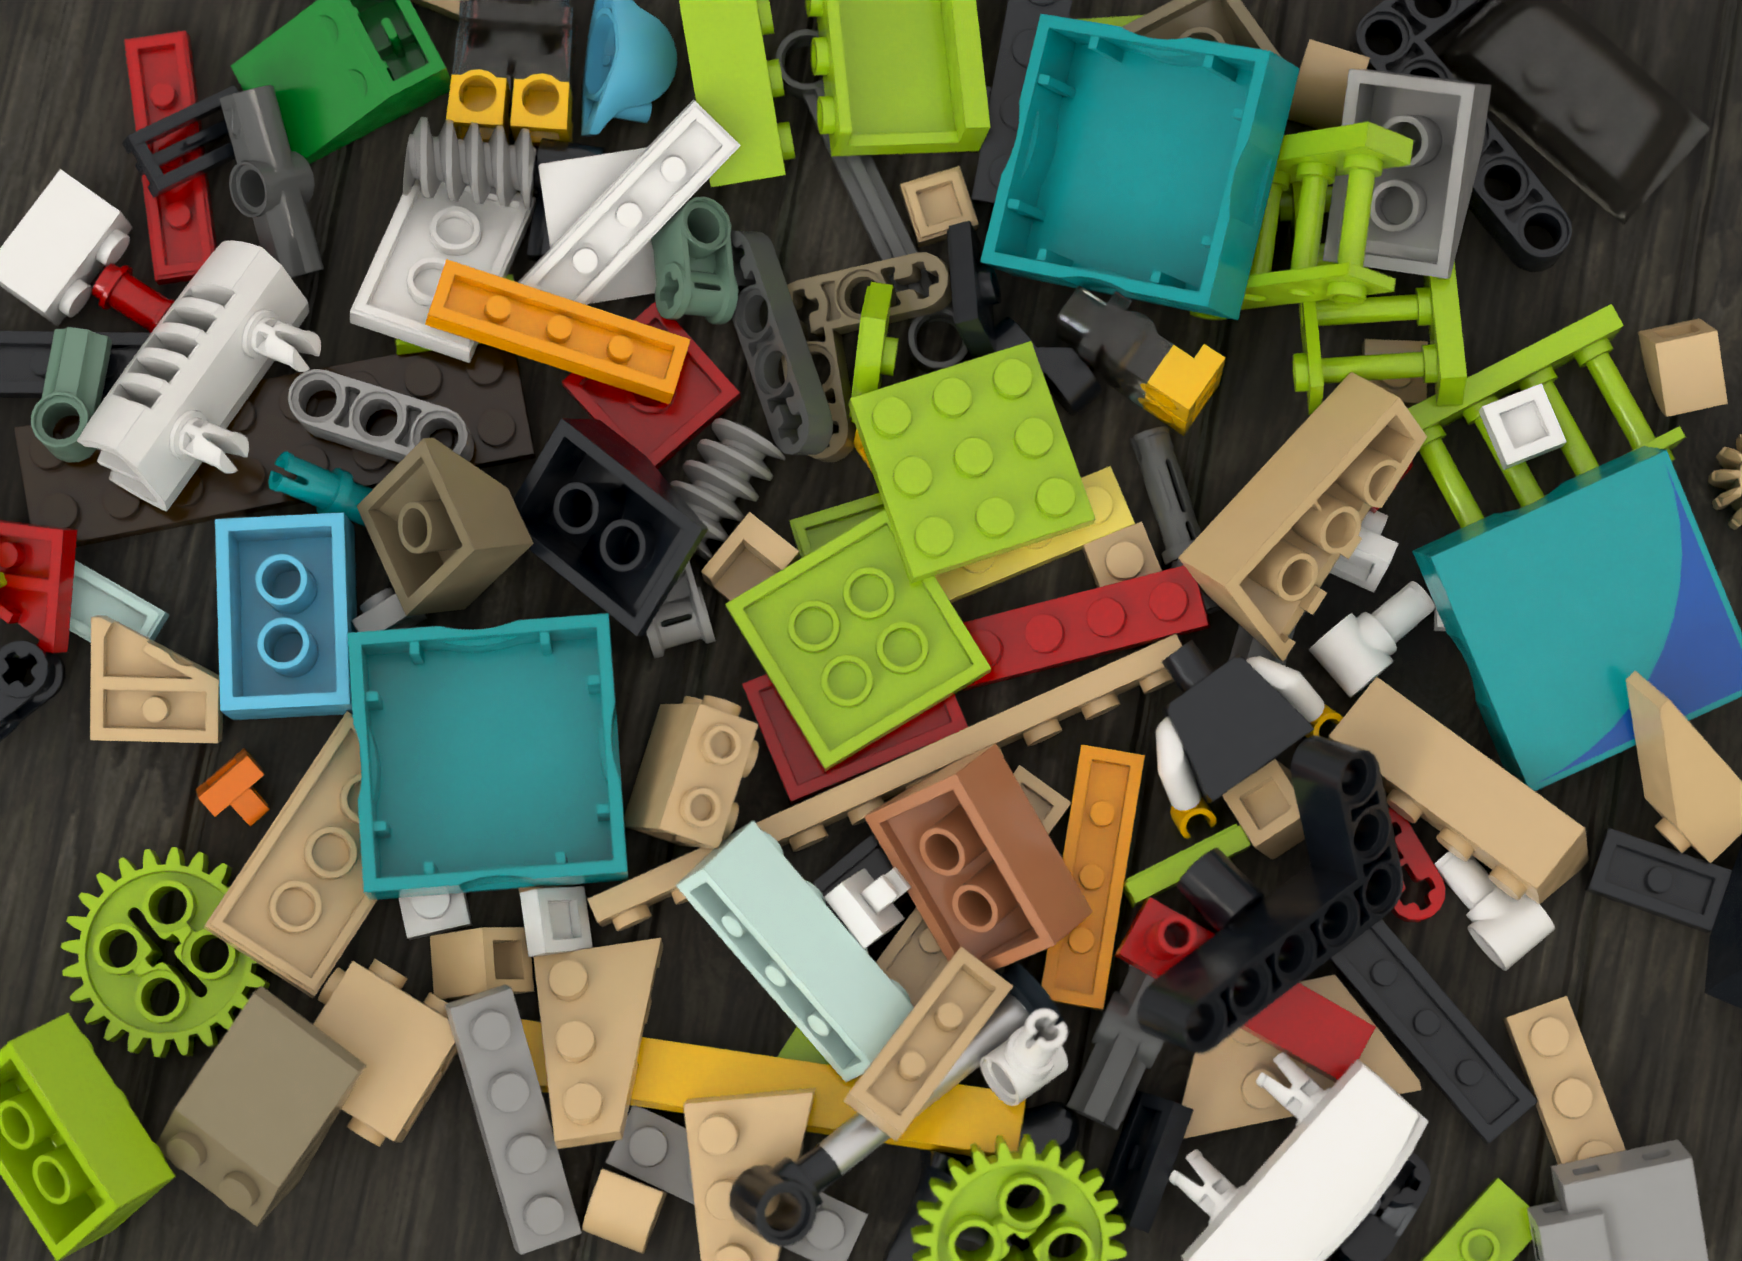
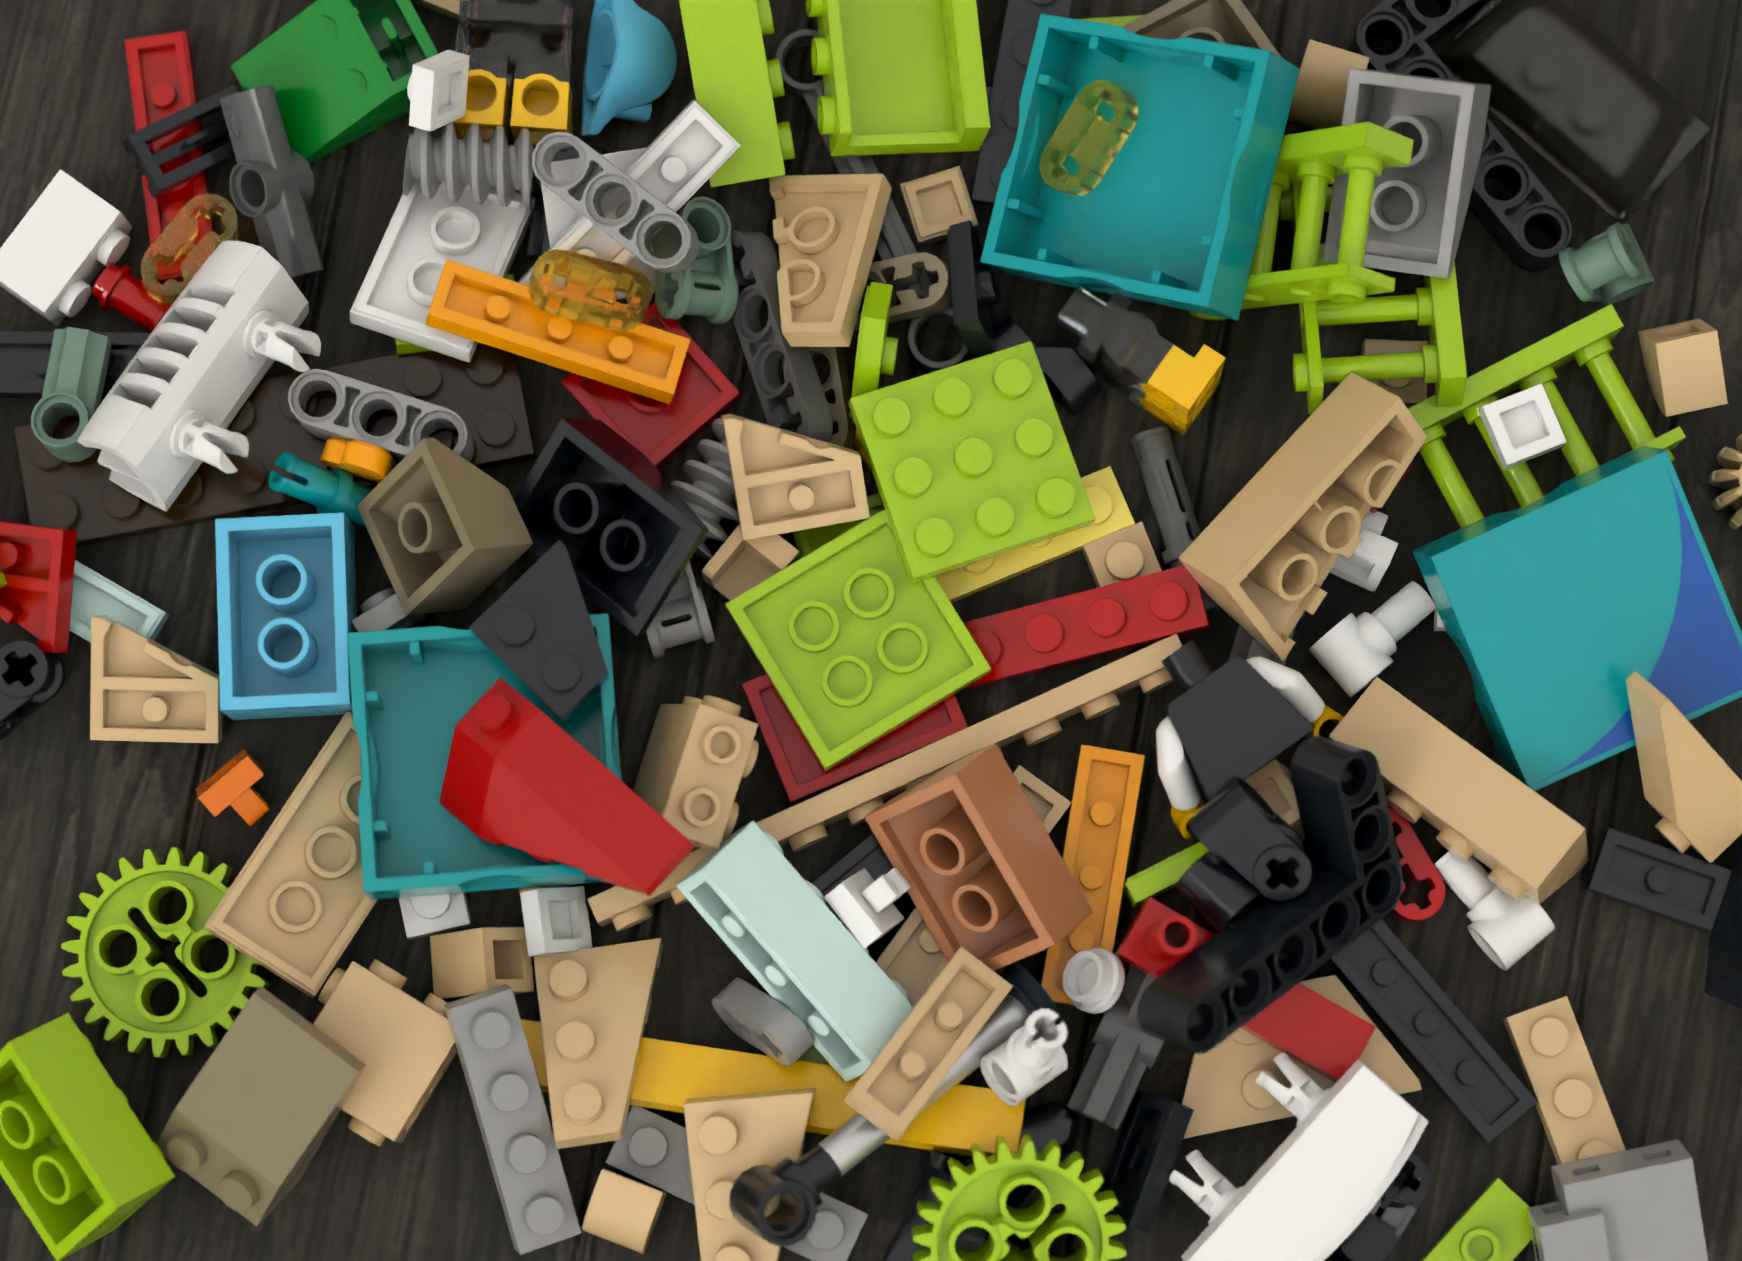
none -> clear yellow beam [141,193,238,304]
none -> light orange tile [320,437,398,483]
none -> white plate [407,50,470,132]
none -> red wedge [439,677,695,896]
none -> black wing [469,540,609,722]
none -> clear yellow beam [528,249,653,331]
none -> light grey beam [532,132,699,273]
none -> light grey beam [712,977,814,1067]
none -> tan wing [721,414,870,540]
none -> tan wing [769,174,892,347]
none -> clear yellow beam [1039,80,1138,197]
none -> white plate [1062,948,1125,1014]
none -> black piece [1188,776,1312,901]
none -> sand green piece [1559,222,1655,306]

